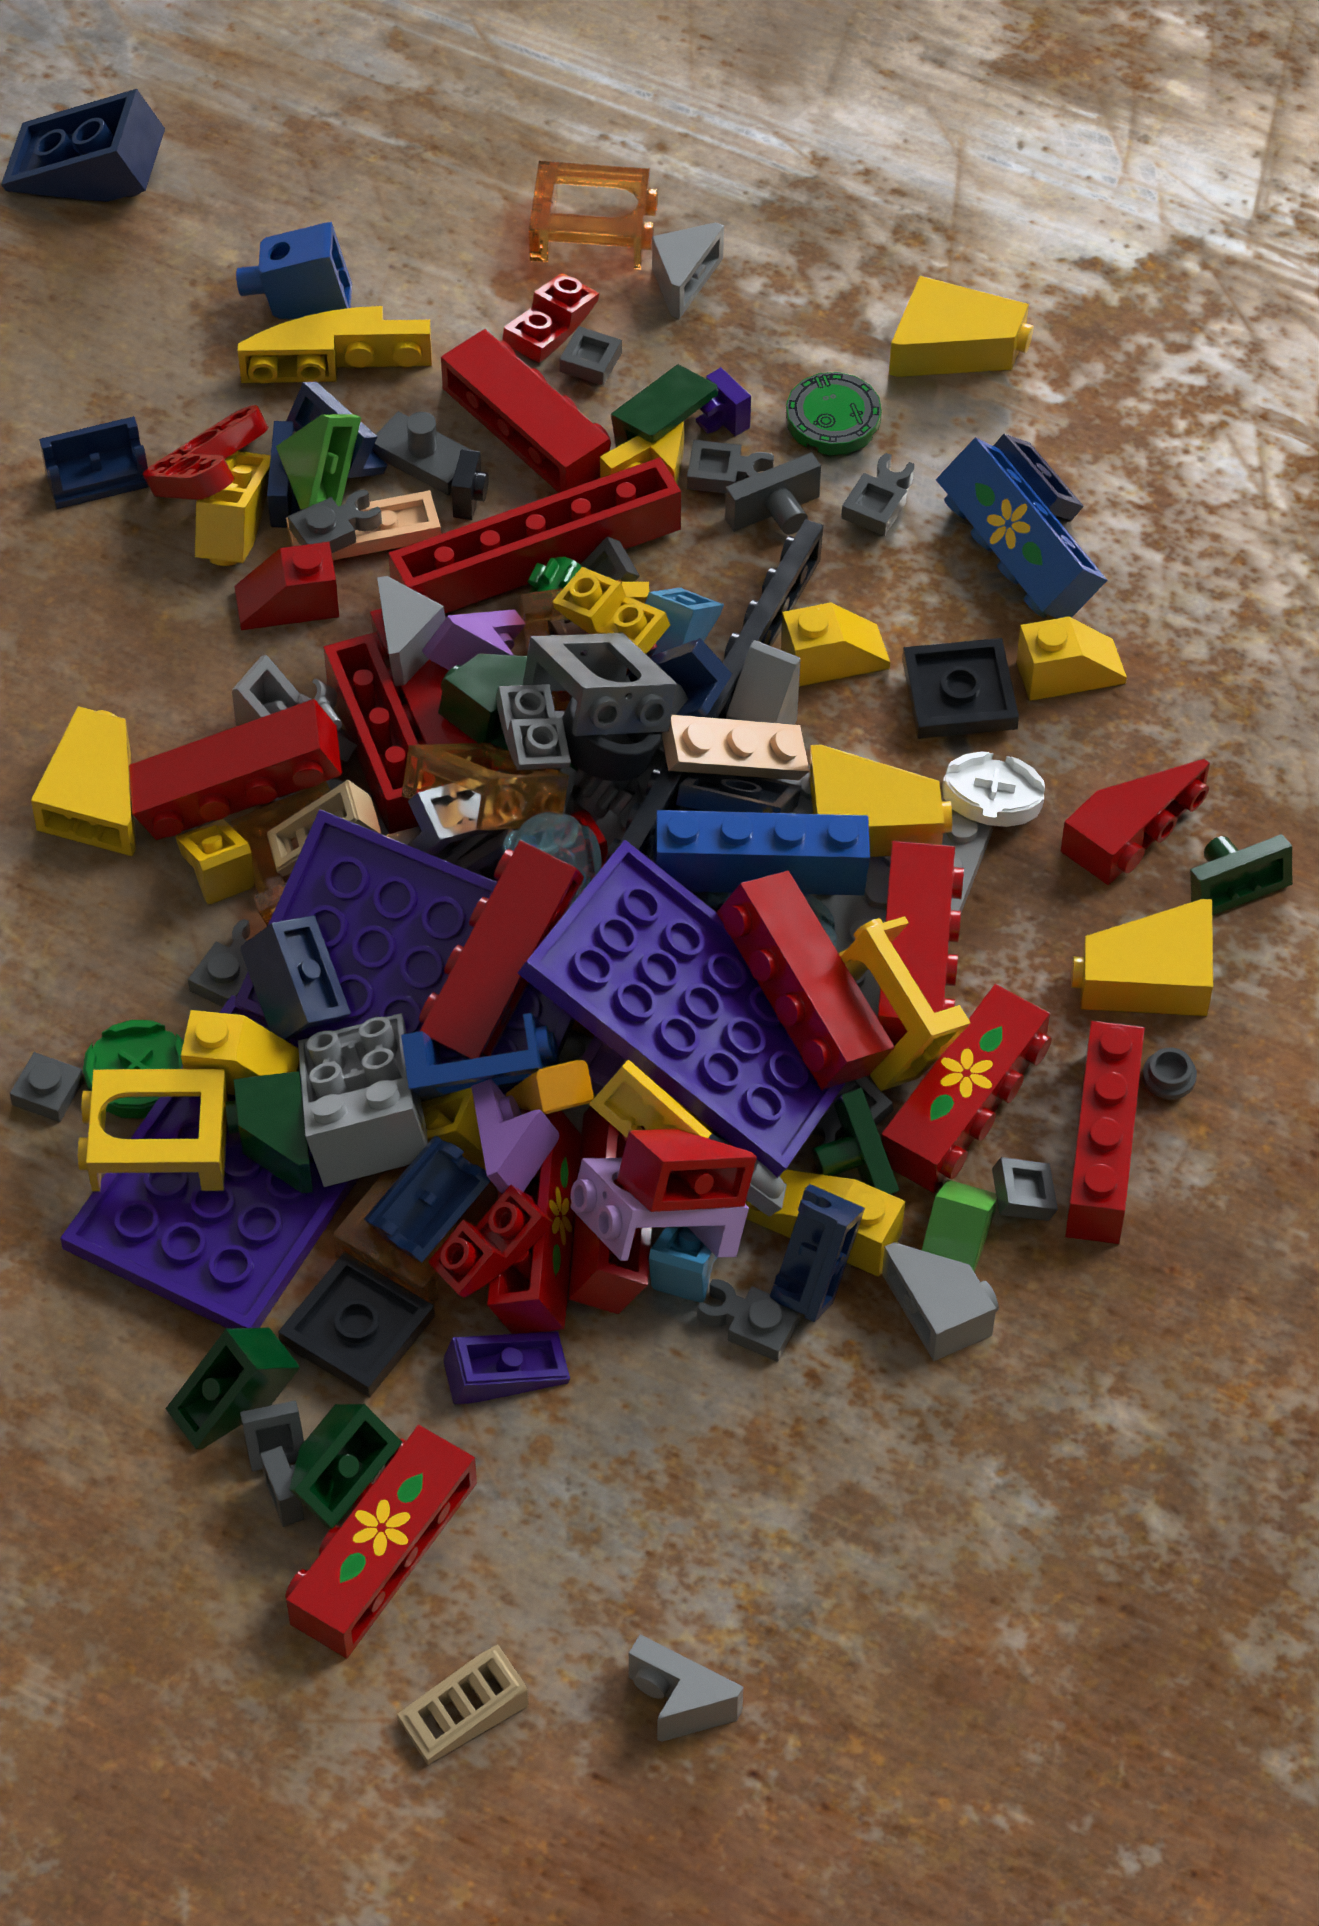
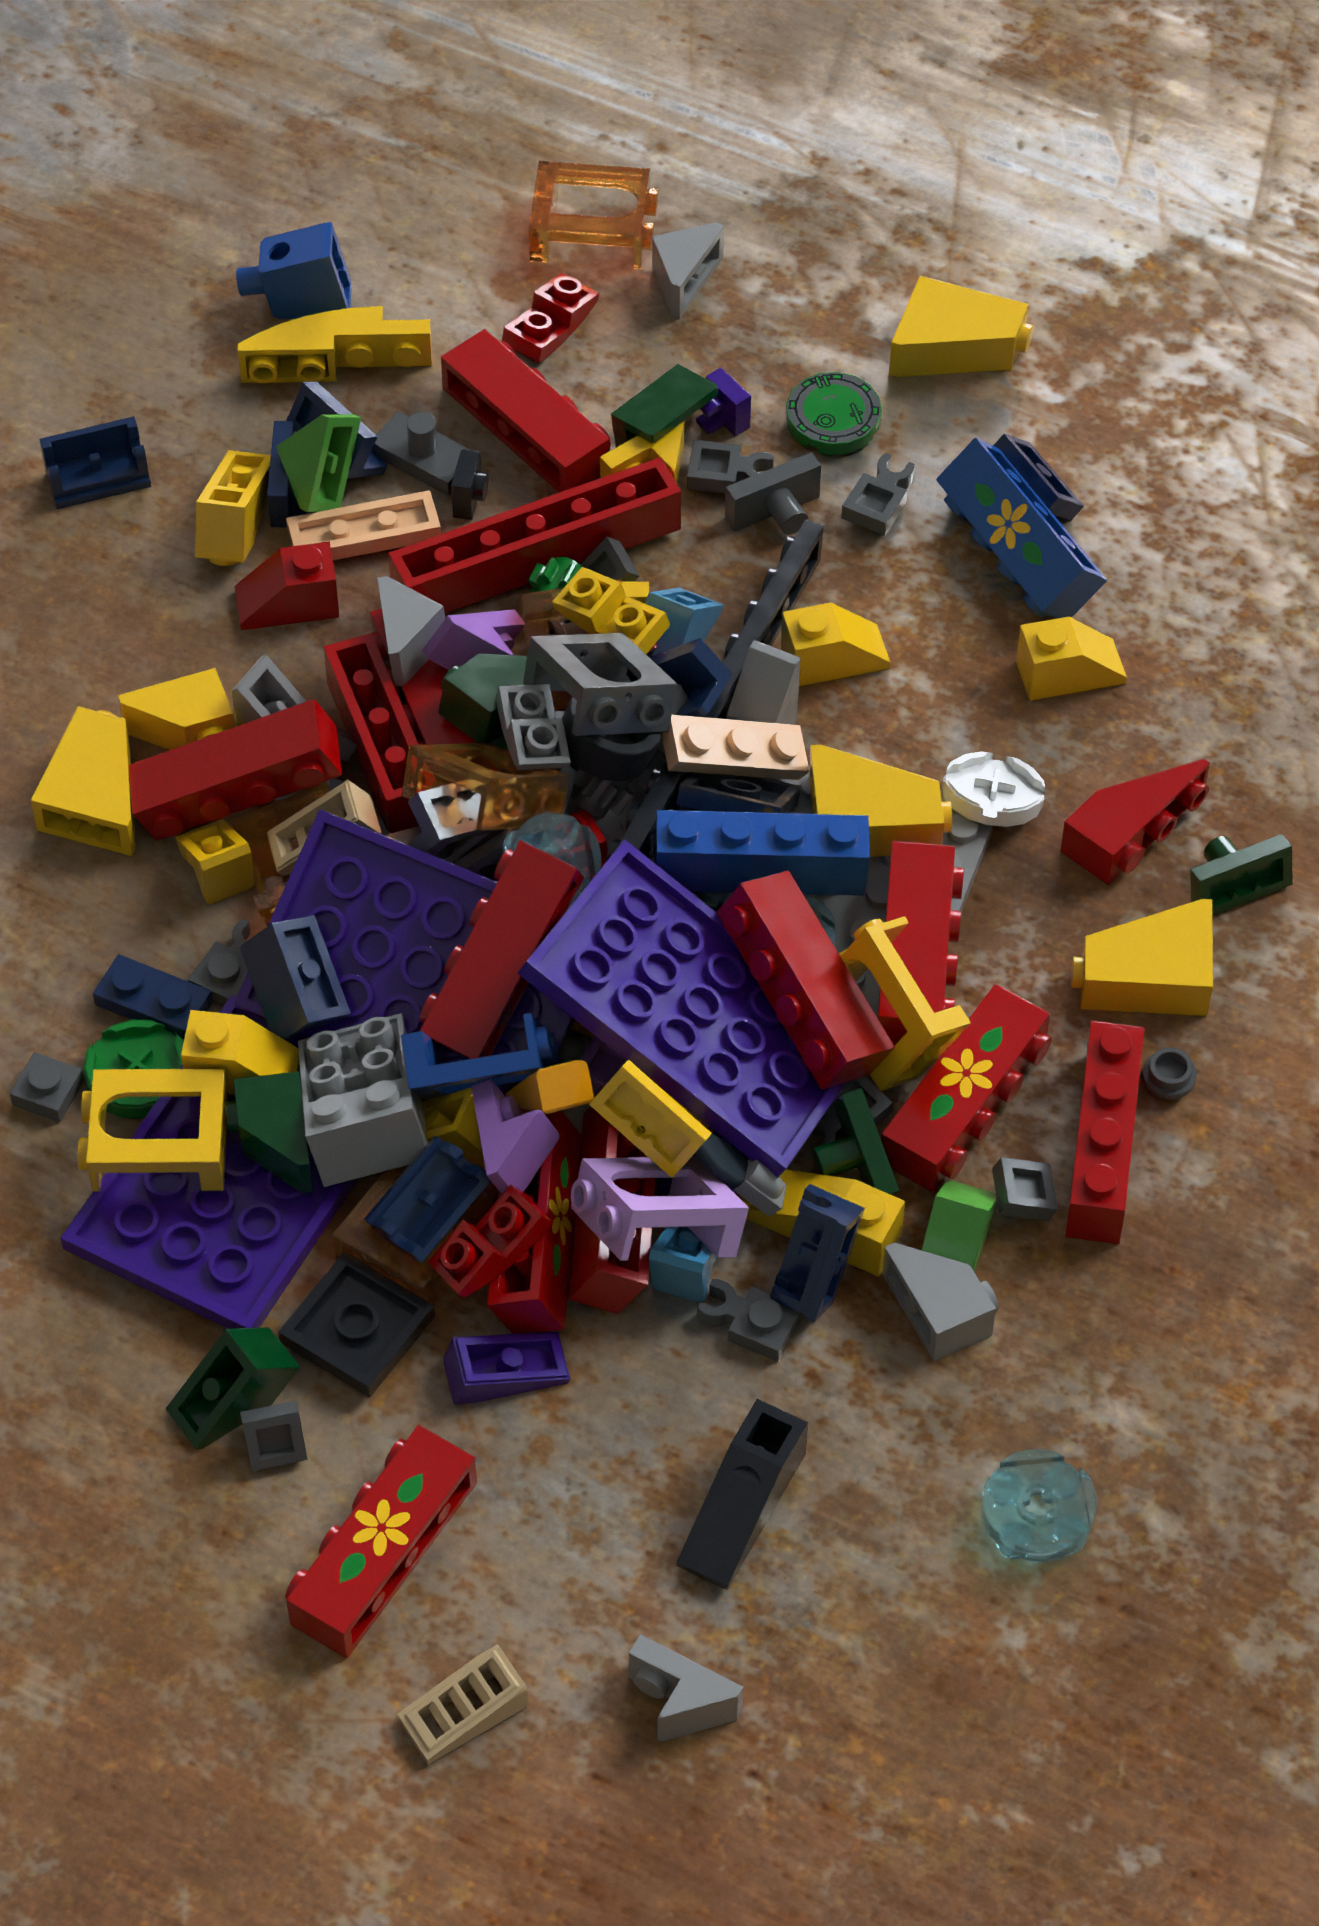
dark blue slope [1,89,165,202] -> none
red beam [143,405,269,500] -> none
dark grey plate [260,1446,305,1527] -> none
dark grey plate [288,490,382,553] -> none
dark green slope [289,1404,403,1529] -> none
light grey hand [298,679,342,730] -> none
dark grey plate [559,326,622,386] -> none
red slope [617,1129,757,1212] -> none
black plate [902,638,1019,739] -> none
none -> dark blue plate [93,954,213,1040]
none -> yellow slope [118,668,235,750]
none -> black slope [676,1398,808,1590]
none -> clear light blue plate [981,1449,1097,1562]

